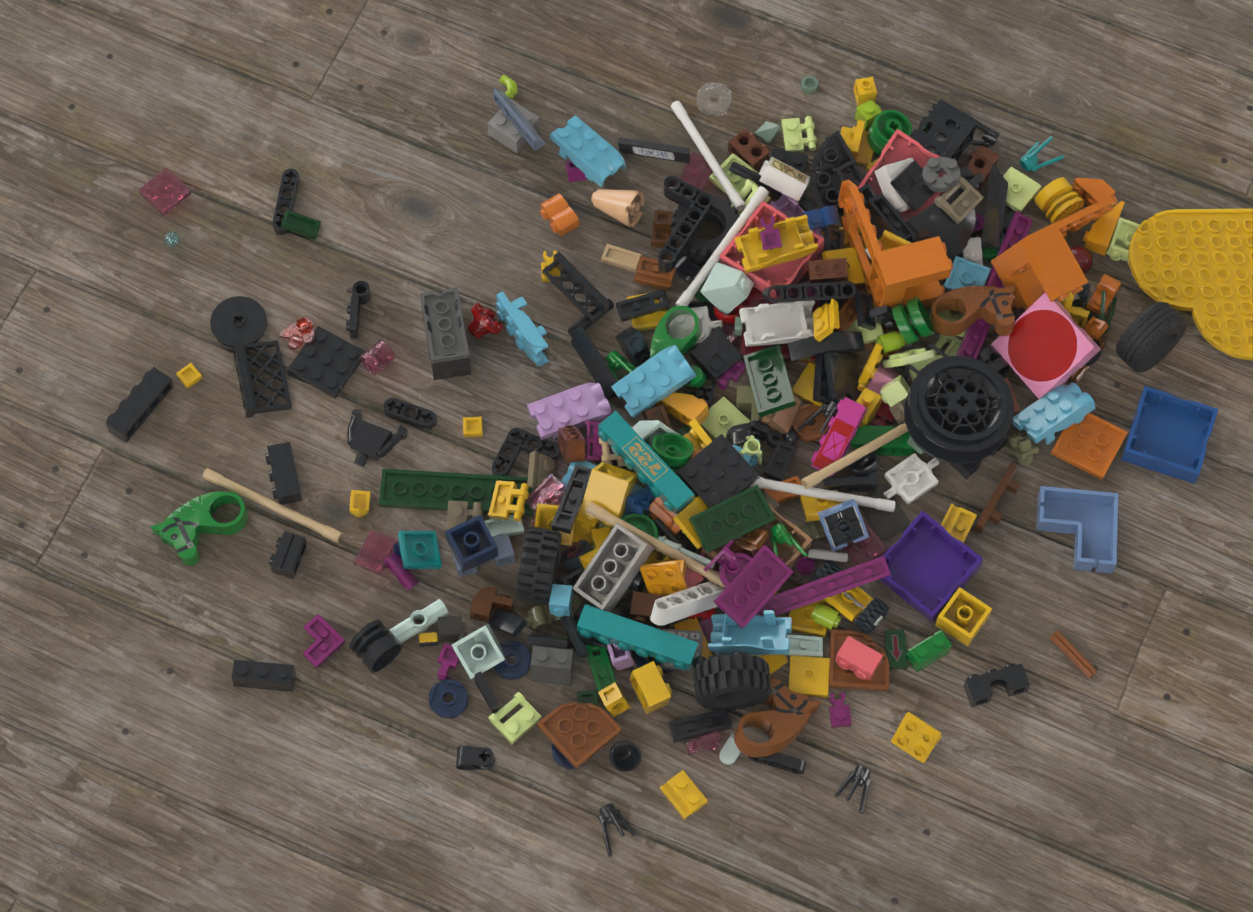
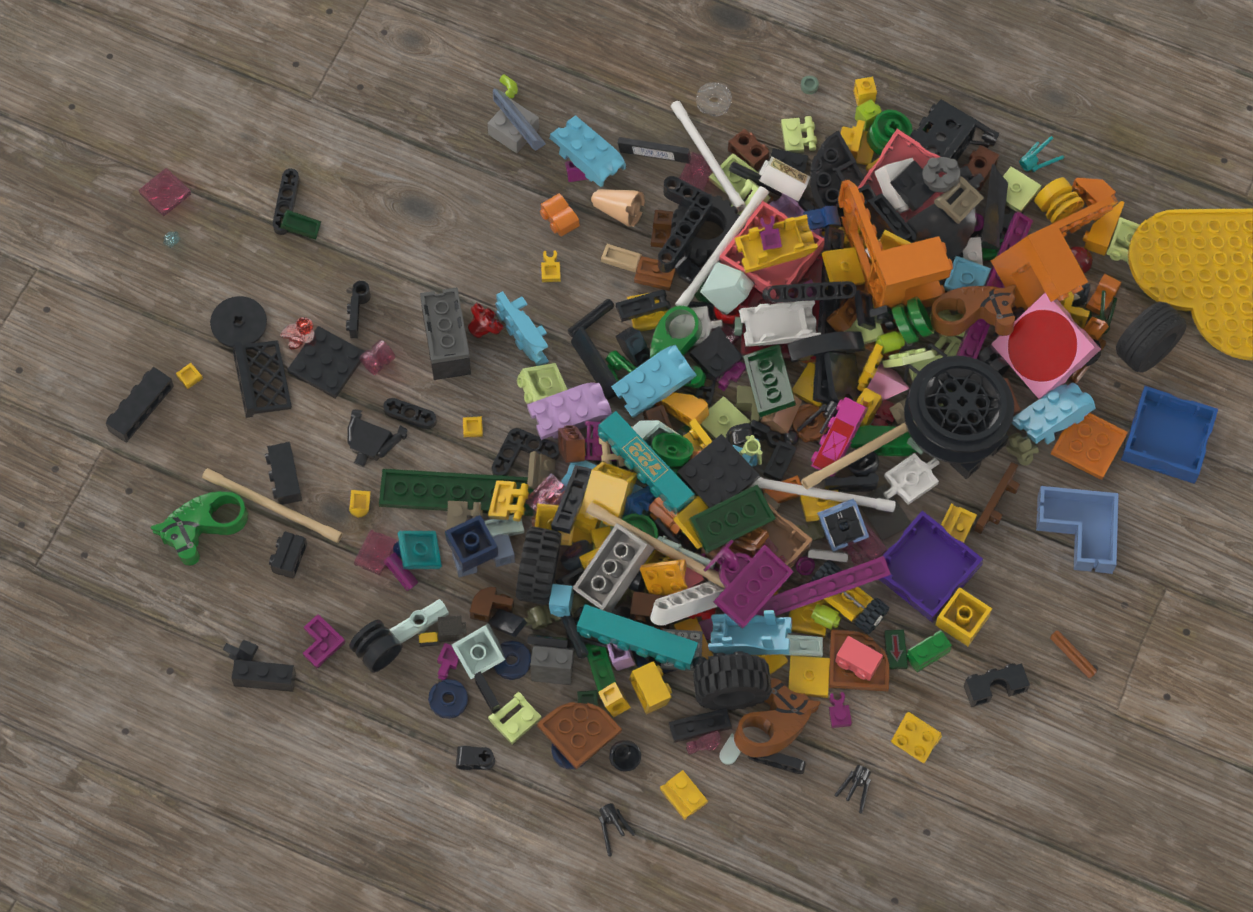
black fence [542,252,609,323] -> none
sand green slope [755,121,781,144] -> none
green plant [770,524,807,558] -> none
copper brick [808,258,848,283] -> none
yellow plate [813,299,840,342] -> none
yellowish green brick [880,375,910,407] -> none
none -> black bracket [223,640,258,661]
none -> yellowish green plate [517,363,568,404]

